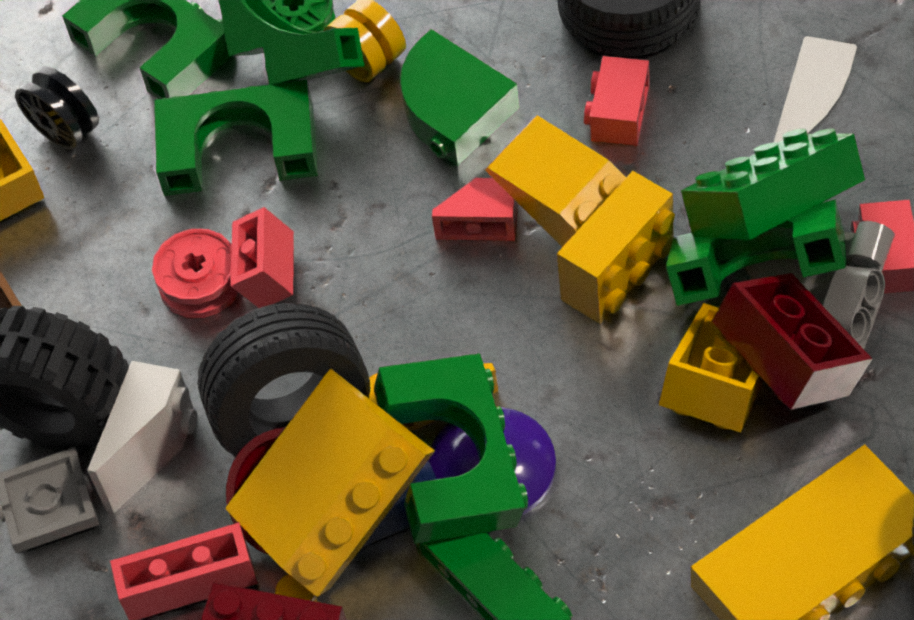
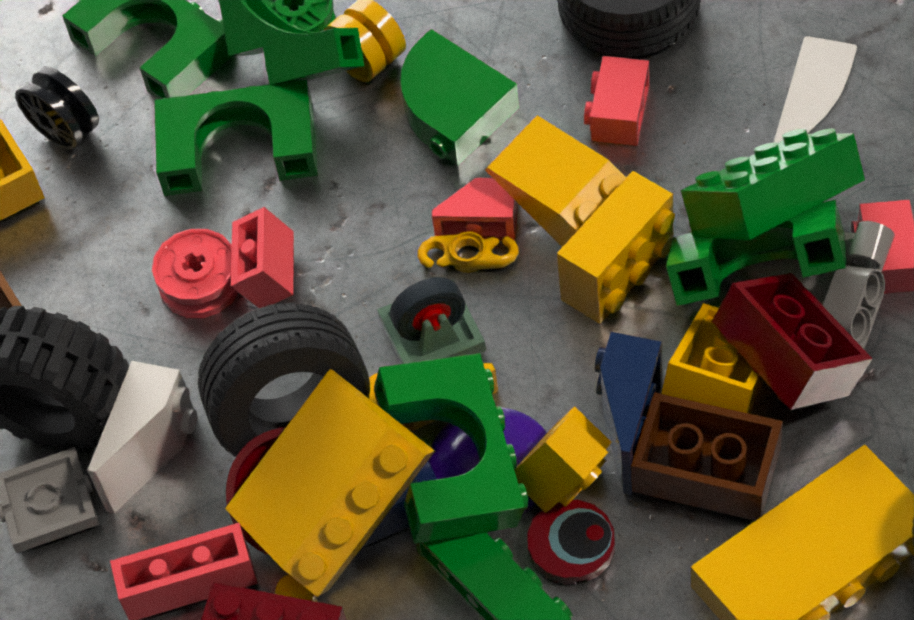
none -> plate [377,277,486,364]
none -> yellow piece [417,231,519,273]
none -> yellow brick [515,406,612,513]
none -> tile [527,499,615,585]
none -> dark blue slope [595,332,663,496]
none -> reddish brown brick [631,392,783,521]

